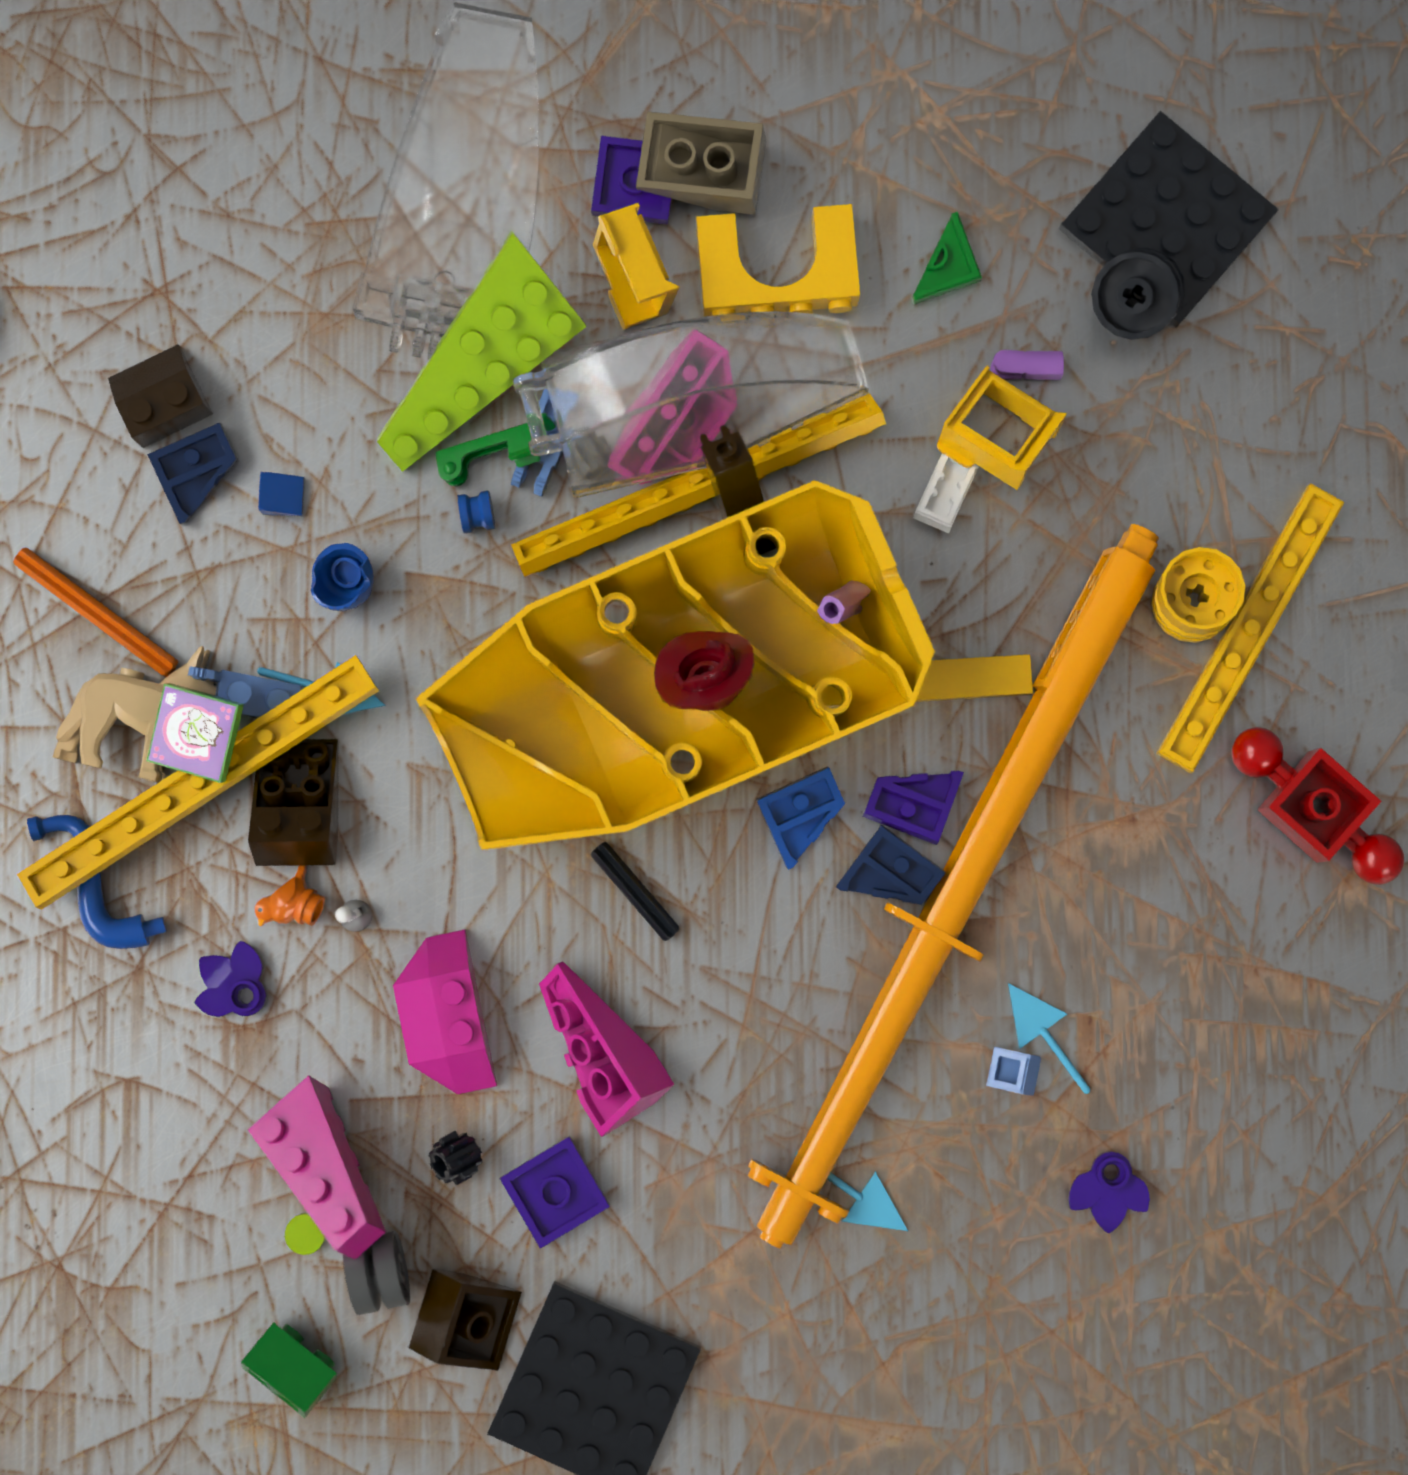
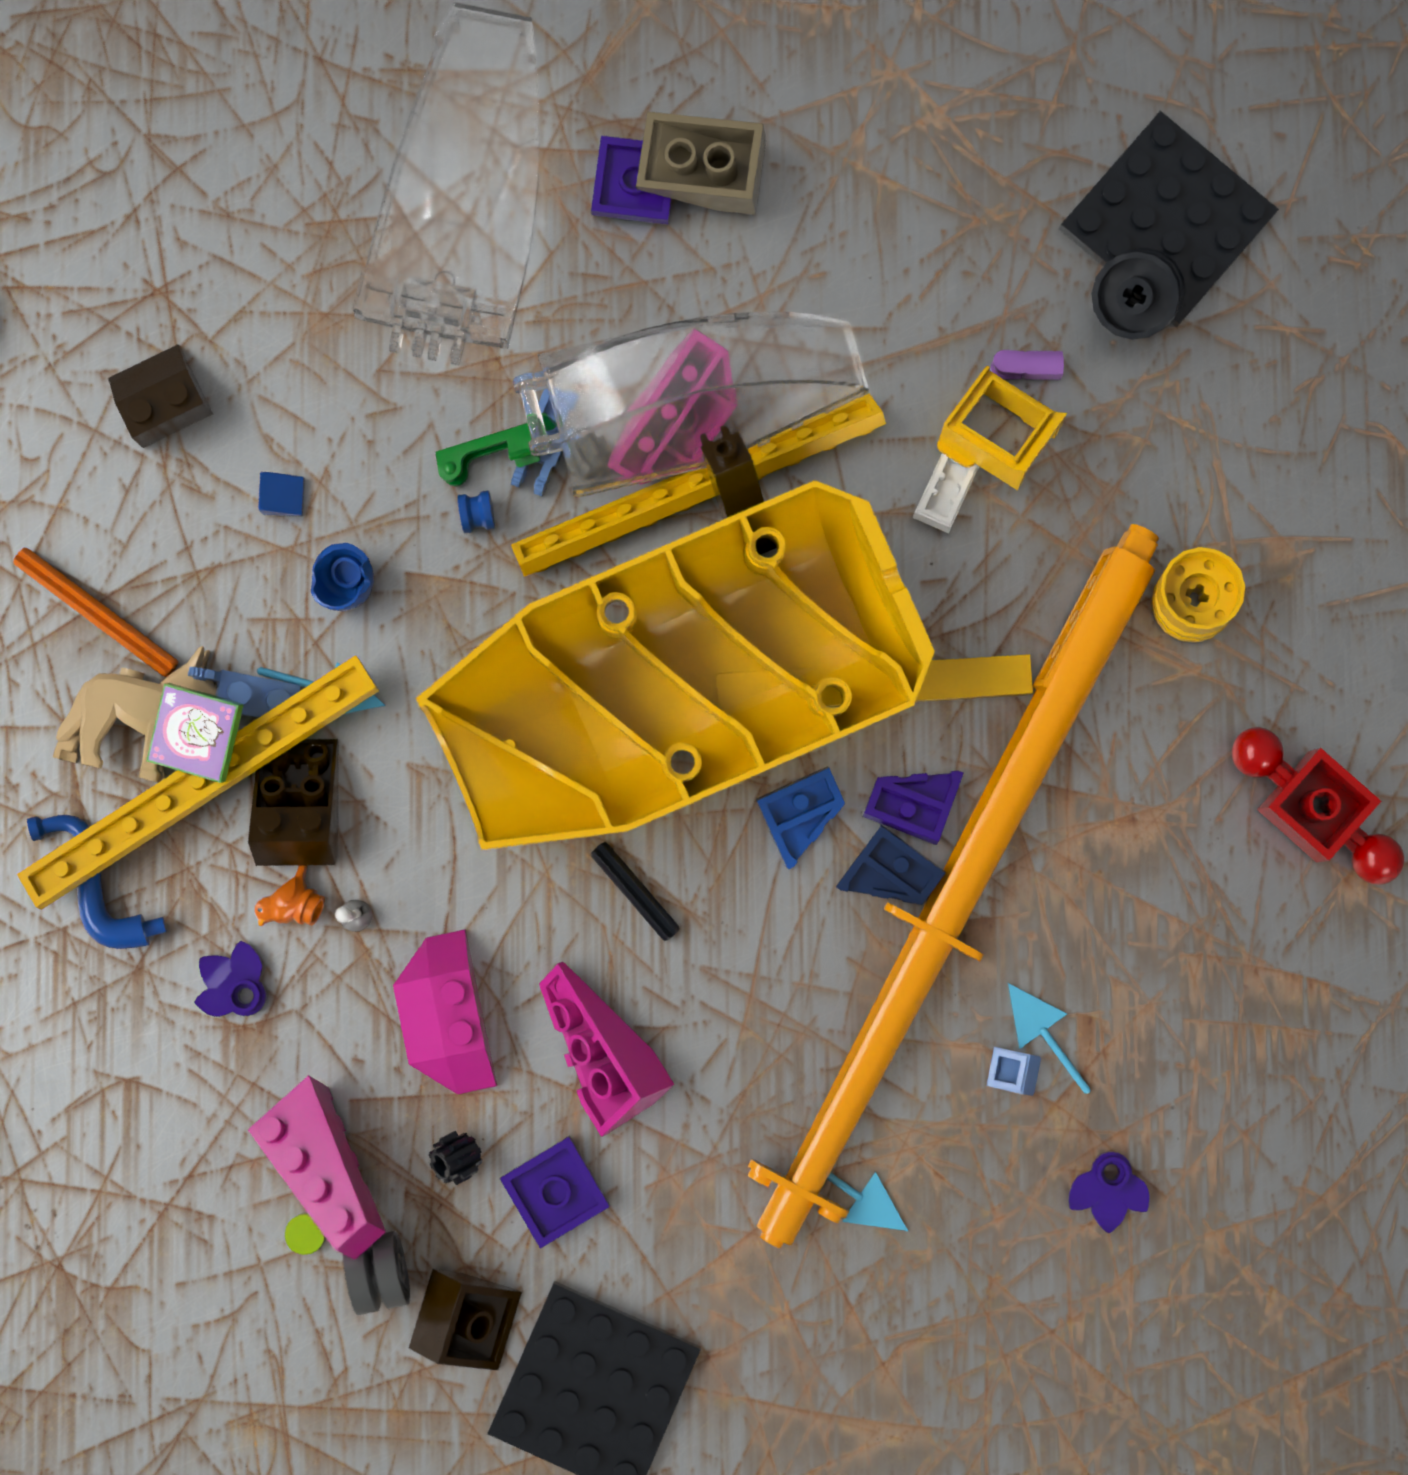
dark blue wing [147,423,238,524] -> none
green brick [241,1322,337,1419] -> none
lime wing [377,230,587,472] -> none
yellow piece [592,203,680,330] -> none
dark red hat [654,631,755,711] -> none
yellow arch [696,204,860,323] -> none
bar [817,580,871,624] -> none
green tile [912,211,982,304] -> none
yellow tile [1156,483,1345,773] -> none

